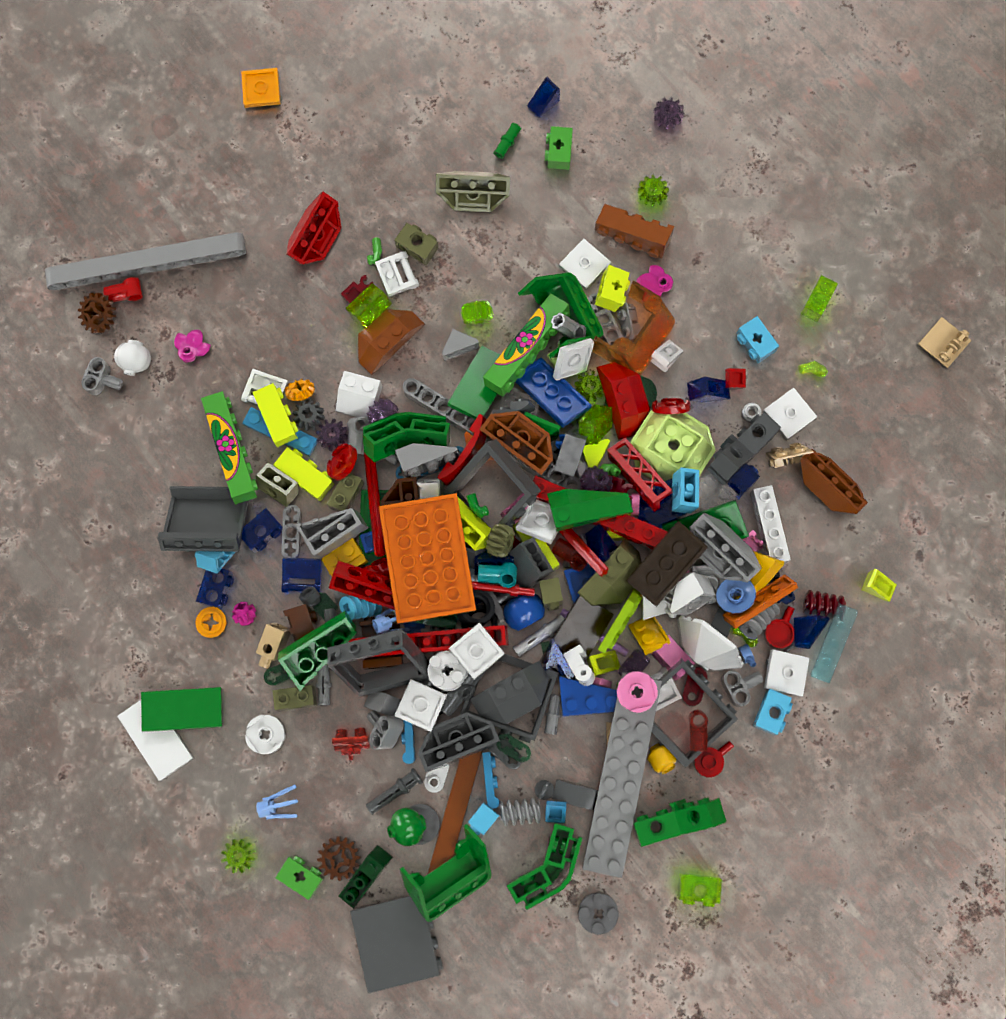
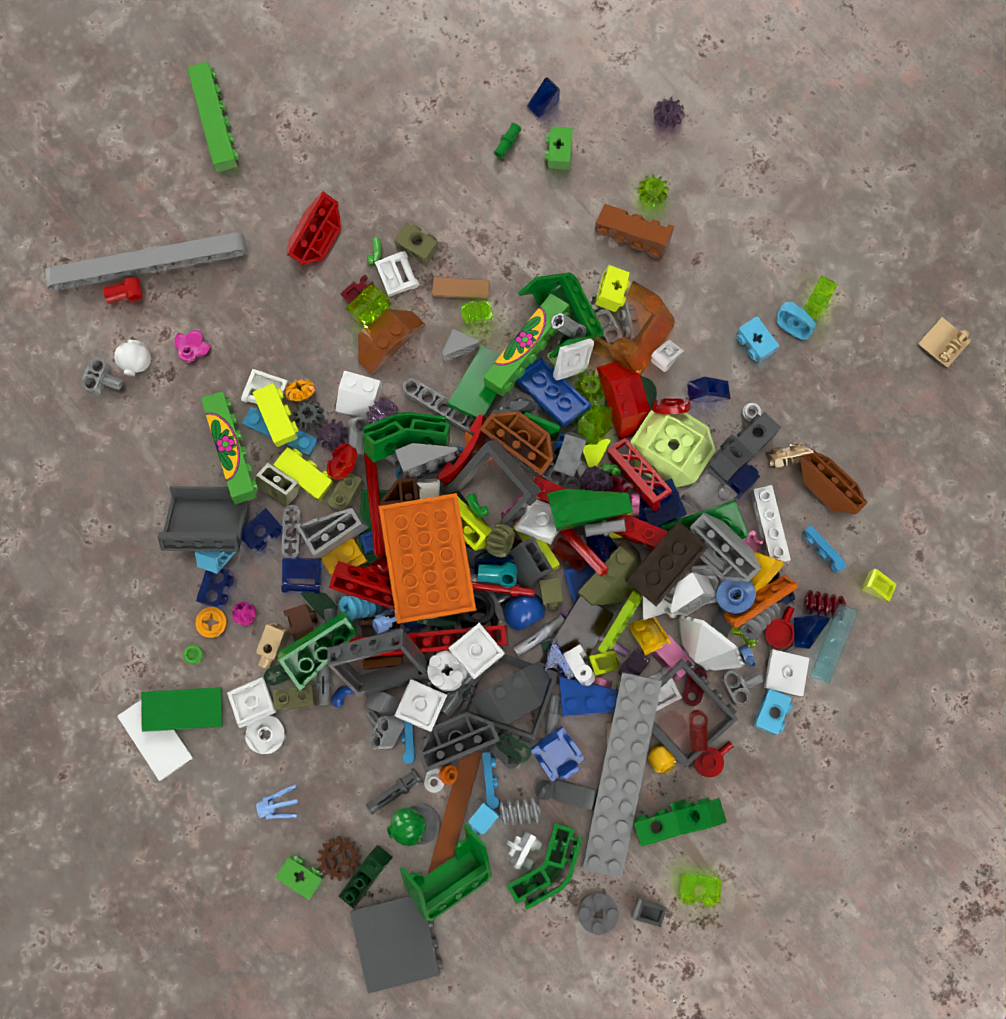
reddish brown gear [78,293,117,333] -> none
clear neon green gear [221,839,255,873] -> none
light orange plate [241,68,281,108] -> none
dark grey tile [299,586,321,607] -> none
clear red hips [332,728,370,761] -> none
olive wedge [436,171,510,212] -> none
dark azure tile [545,800,566,823] -> none
white plate [559,239,611,290] -> none
bright pink plate [617,671,658,713] -> none
dark pink plate [636,265,673,301] -> none
medium azure brick [672,467,699,514] -> none
red plate [725,368,746,388] -> none
white plate [763,387,817,440] -> none
clear neon green arm [799,361,828,378] -> none
none -> bright green tile [183,645,204,665]
none -> bright green brick [187,61,239,172]
none -> white tile [227,677,276,728]
none -> blue arm [331,685,355,707]
none -> medium nougat tile [432,277,489,300]
none -> orange plate [438,765,457,785]
none -> white hips [506,831,542,870]
none -> panel [530,726,584,782]
none -> light grey pin [585,519,626,537]
none -> dark grey slope [631,897,667,927]
none -> medium azure piece [777,302,817,340]
none -> dark azure plate [802,525,846,573]

